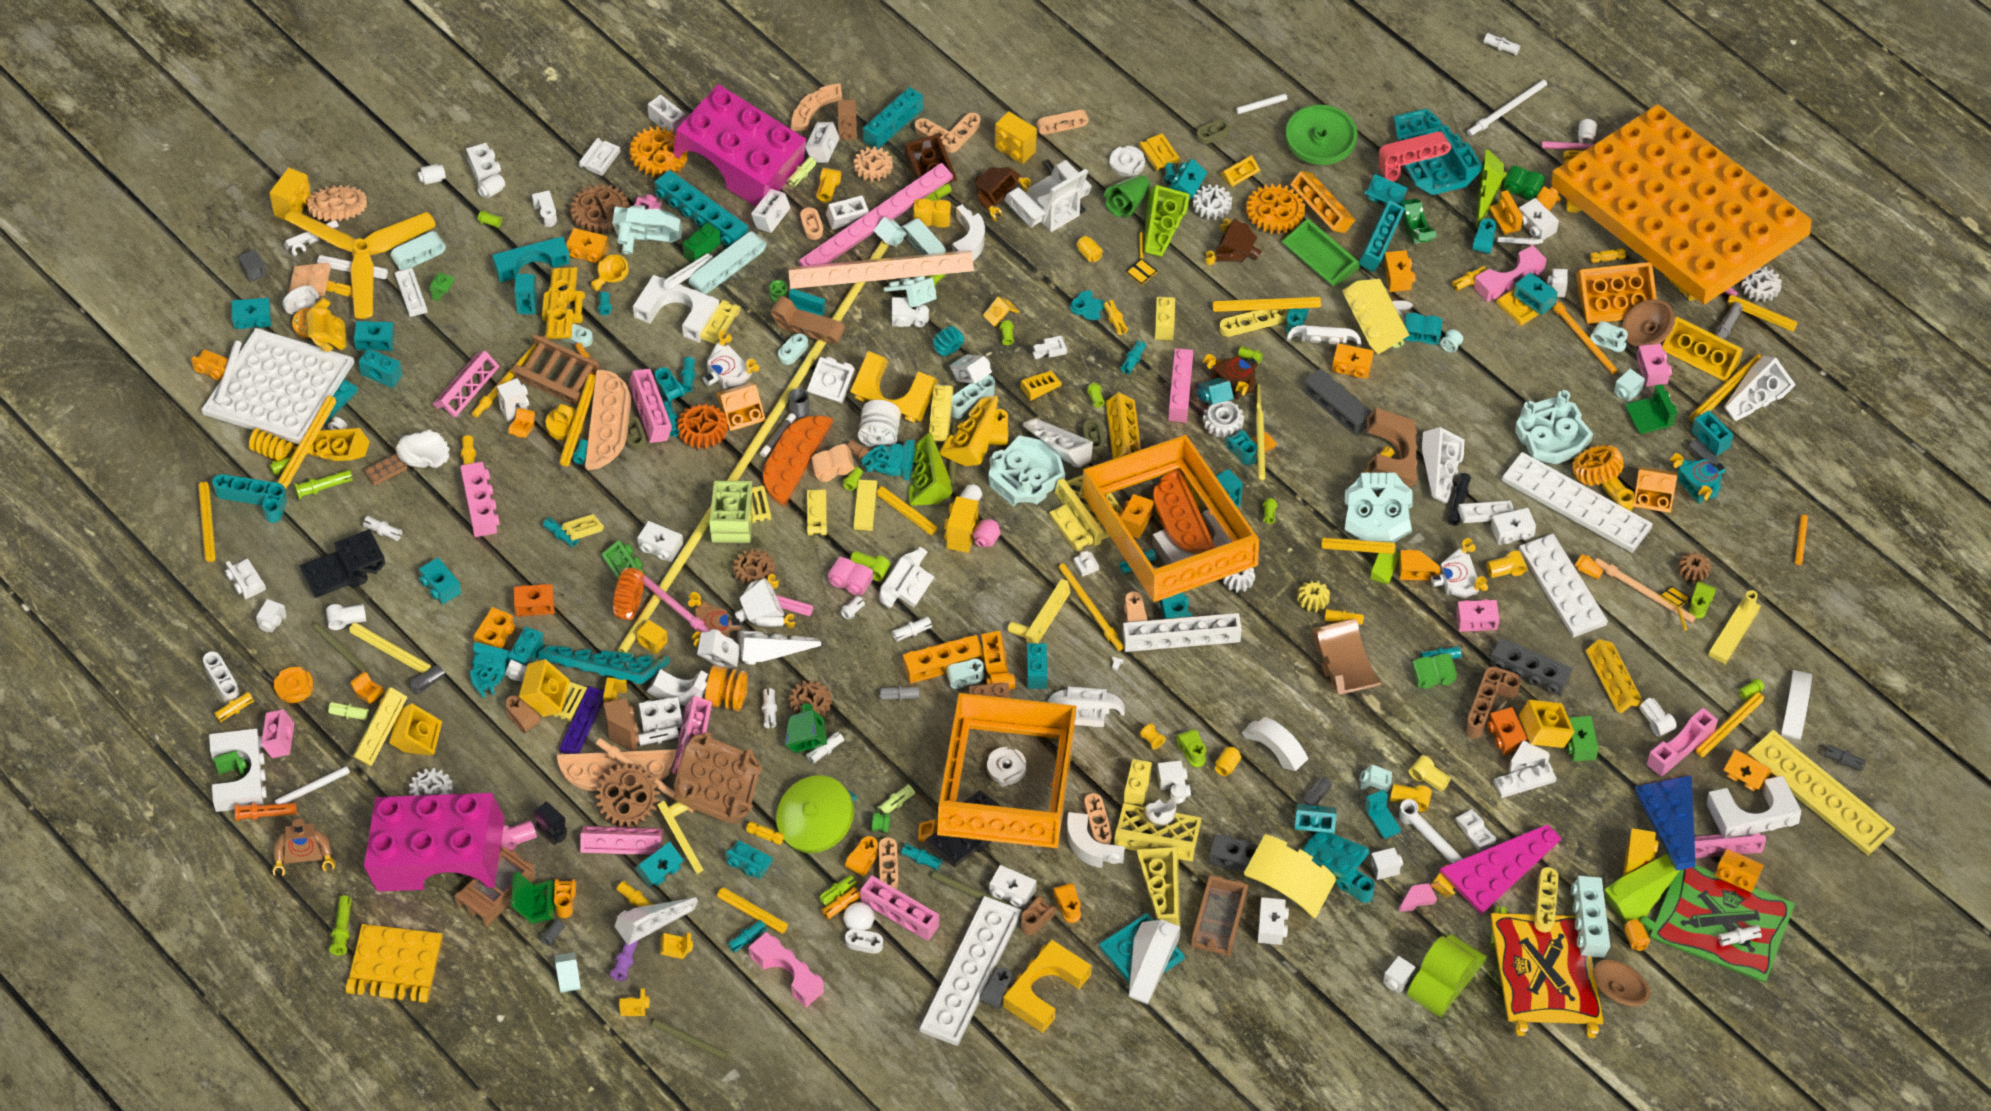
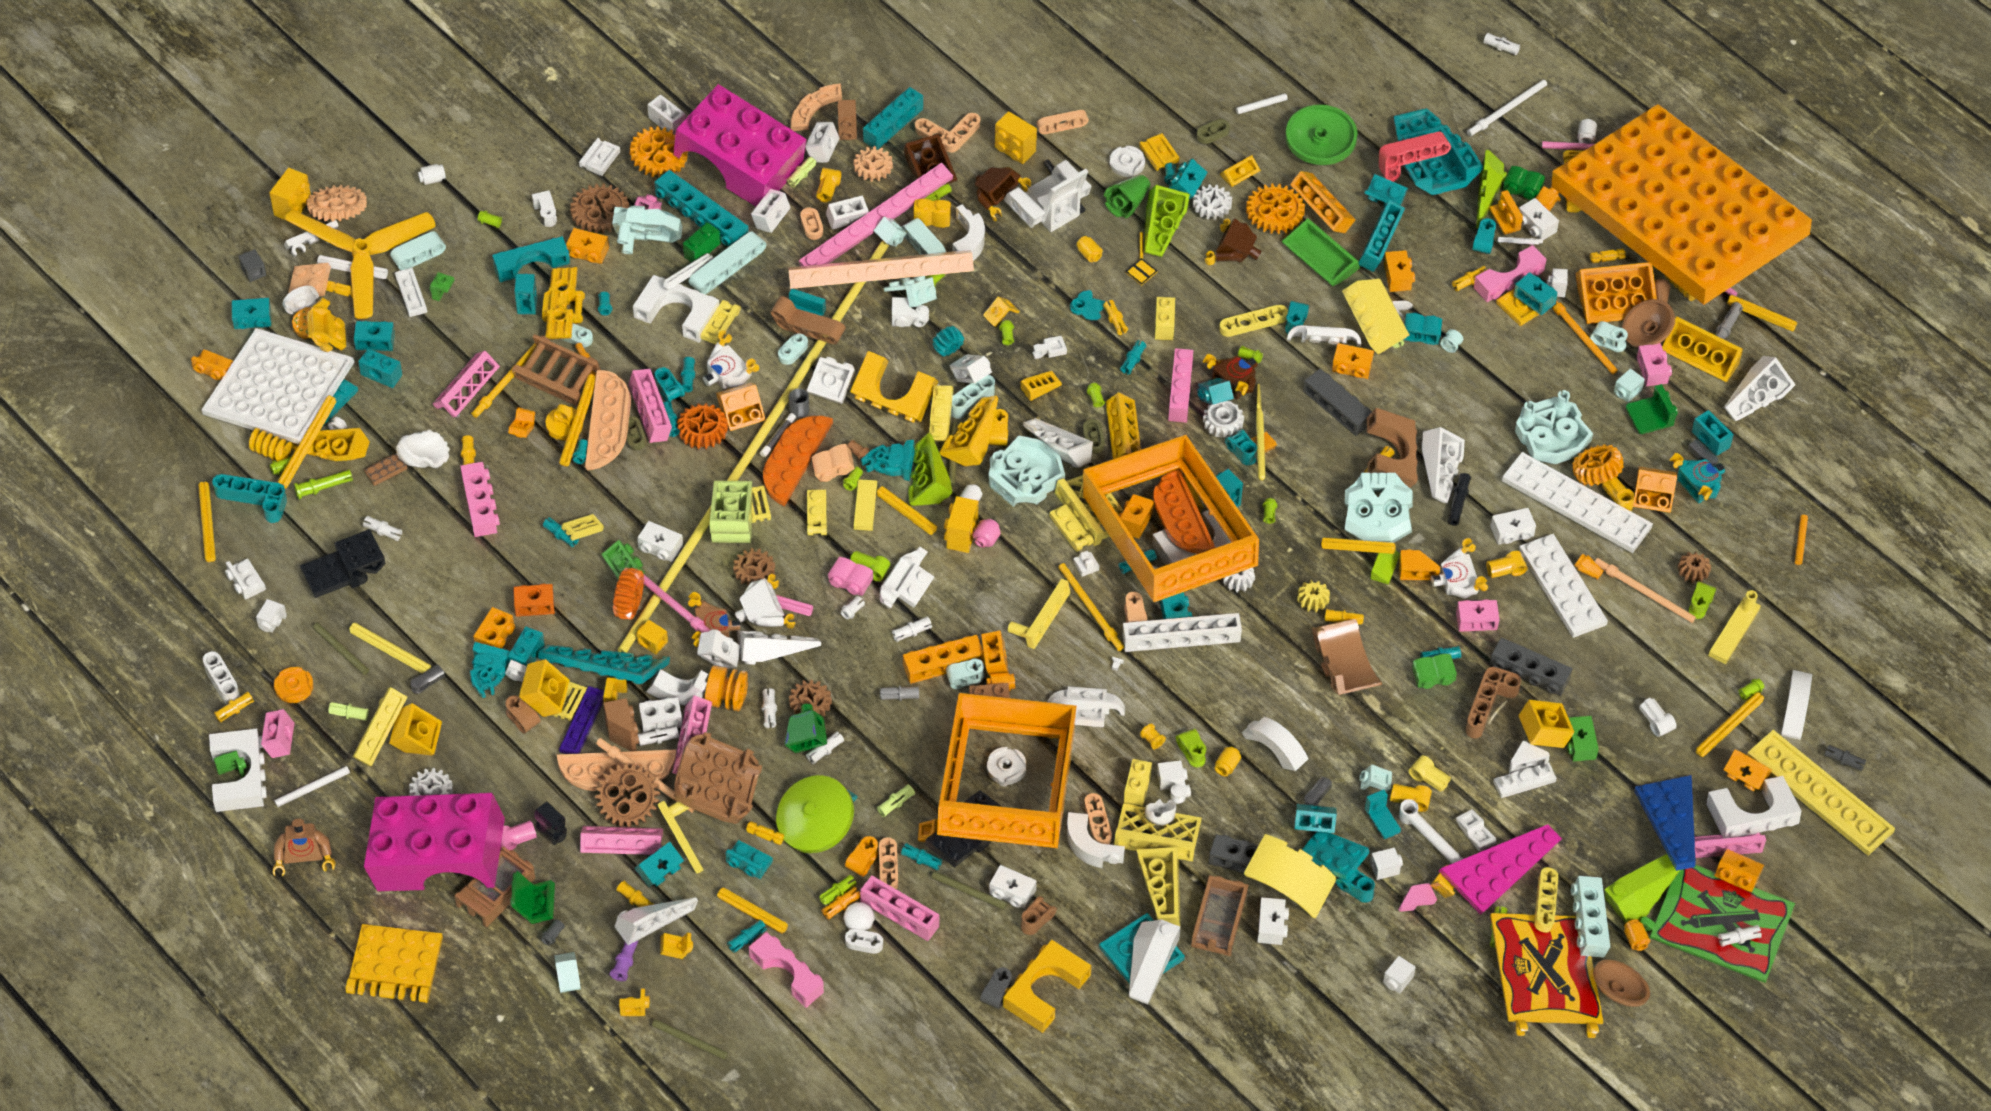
white bar [215,341,242,403] -> none
orange pin [235,802,297,822] -> none
white piece [326,604,366,630] -> none
lime pin [329,895,352,956] -> none
light orange bracket [350,672,385,704] -> none
teal brick [419,557,461,605] -> none
white brick [466,143,501,184] -> none
white brick [478,174,505,199] -> none
white brick [497,378,529,422] -> none
light orange piece [554,879,576,918] -> none
yellow hair [591,254,629,291] -> none
bright green wheel [769,280,788,303] -> none
white wheel [858,400,901,448] -> none
bright green wheel [872,812,891,834] -> none
white plate [920,896,1022,1046] -> none
teal brick [1027,643,1047,689] -> none
light orange piece [1053,882,1081,923] -> none
yellow axle [1213,297,1322,312] -> none
green arch [1399,198,1437,244] -> none
lime brick [1407,934,1487,1018] -> none
white tile [1457,500,1515,523] -> none
orange brick [1487,707,1527,755] -> none
yellow fence [1585,639,1644,713] -> none
yellow slope [1623,828,1658,876] -> none
bright pink arch [1647,708,1718,777] -> none
piece [1658,586,1692,631] -> none
yellow axle [1689,354,1762,423] -> none
white gear [1741,266,1782,302] -> none
none -> medium nougat cone [1655,279,1671,303]

